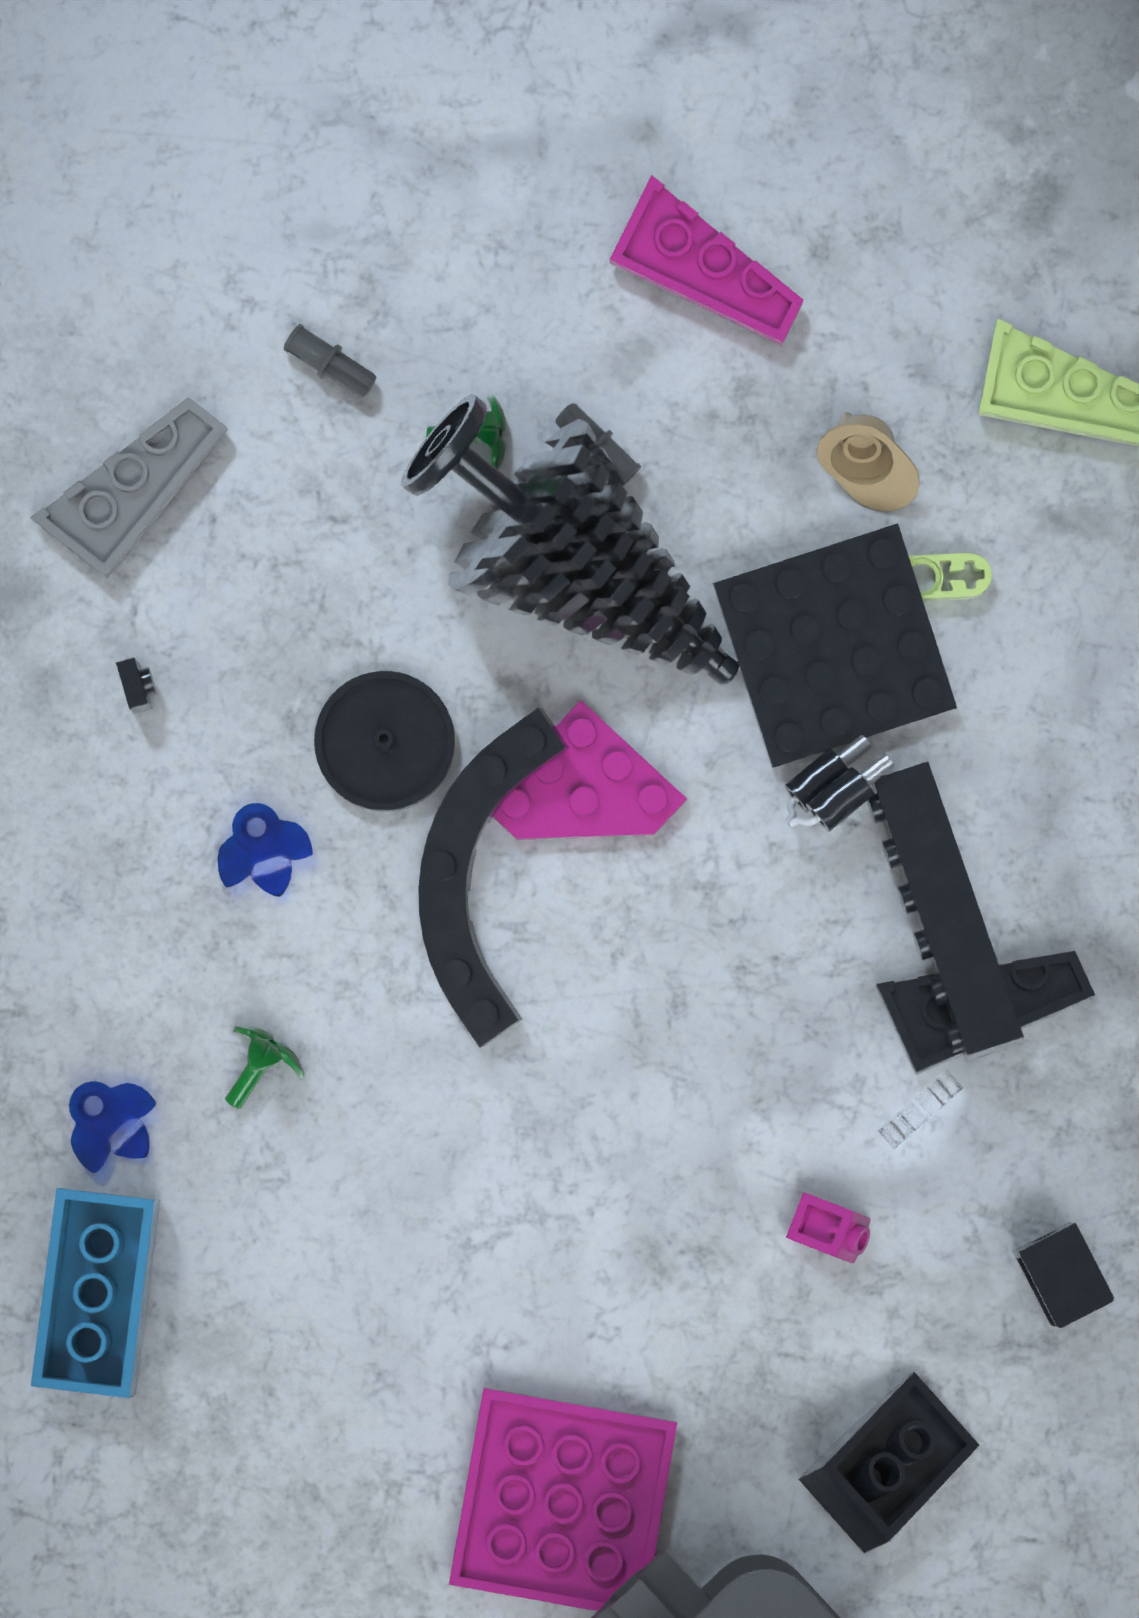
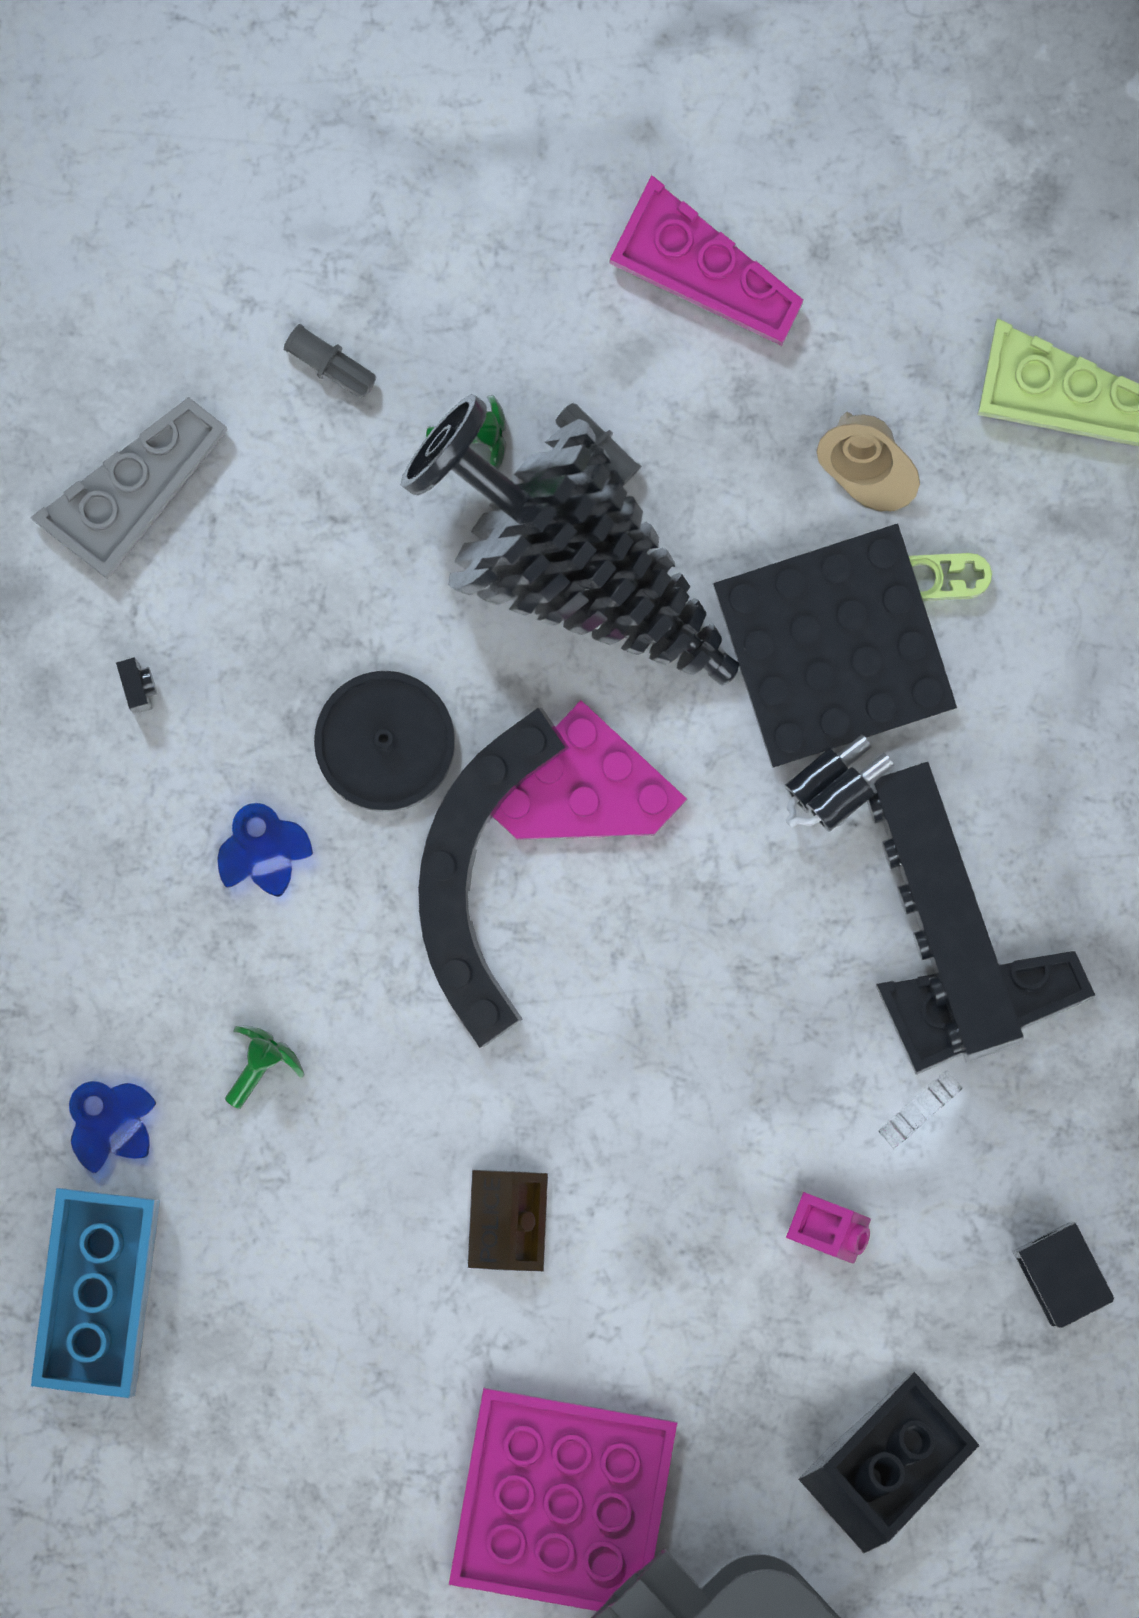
none -> dark brown panel [468,1170,548,1271]

